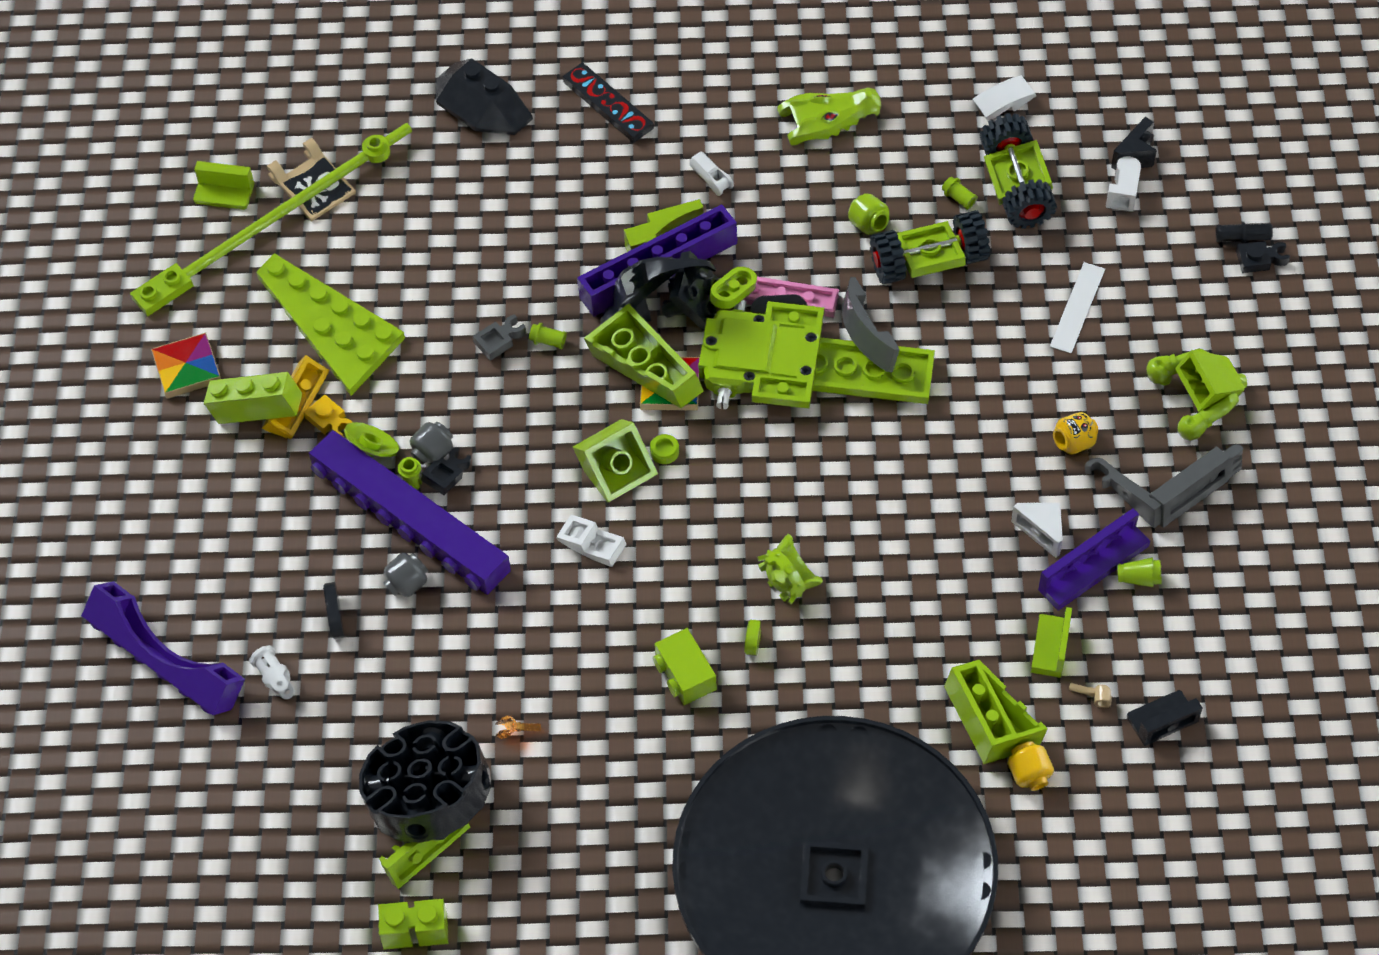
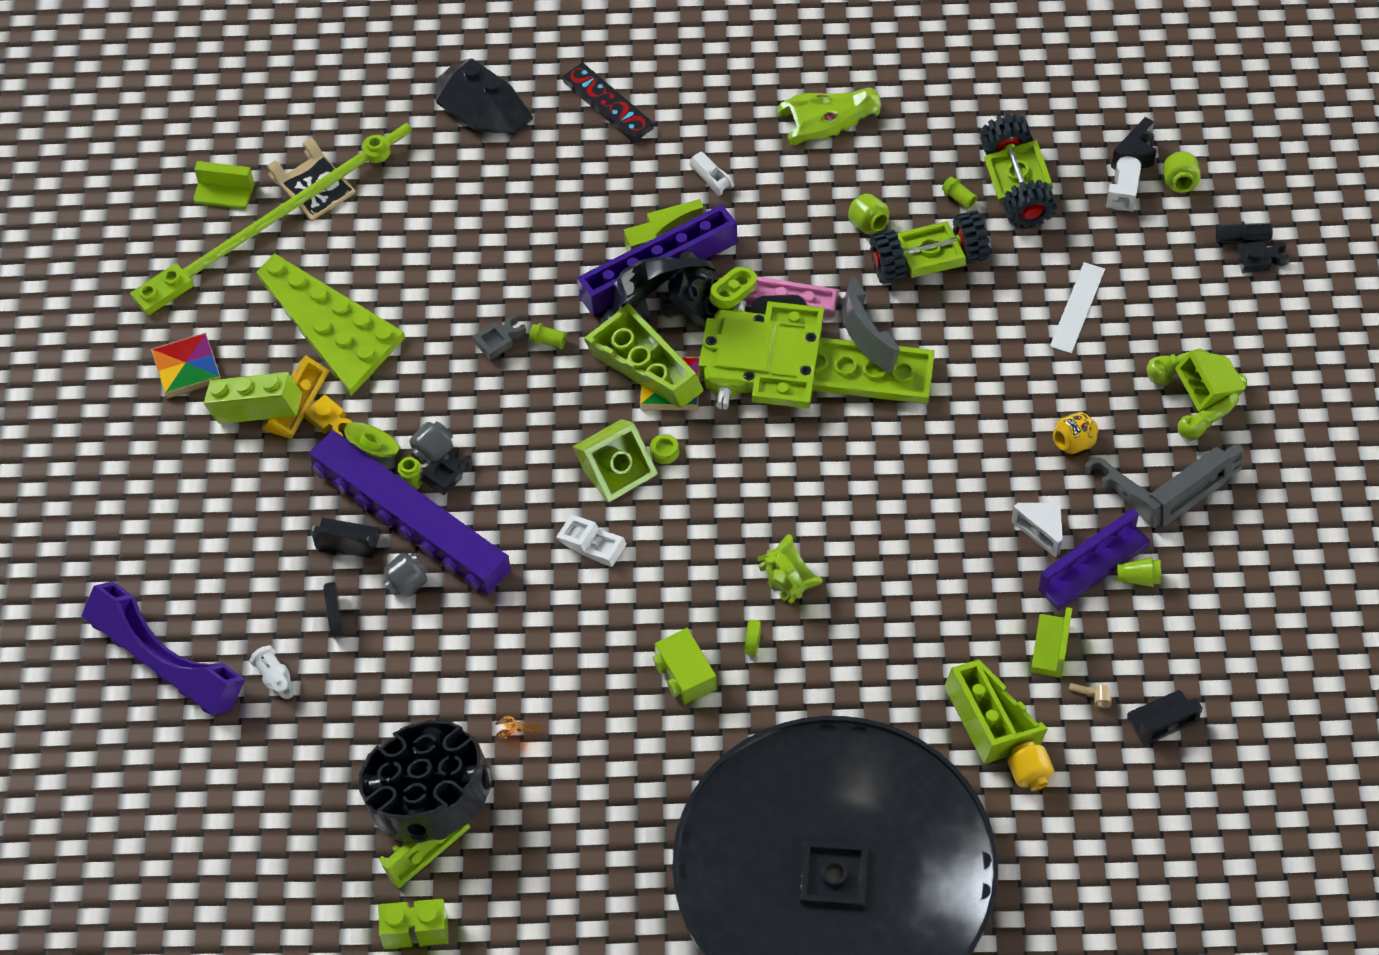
white slope [973,75,1036,121] -> none
none -> black panel [311,517,381,559]
none -> lime head [1163,151,1201,193]

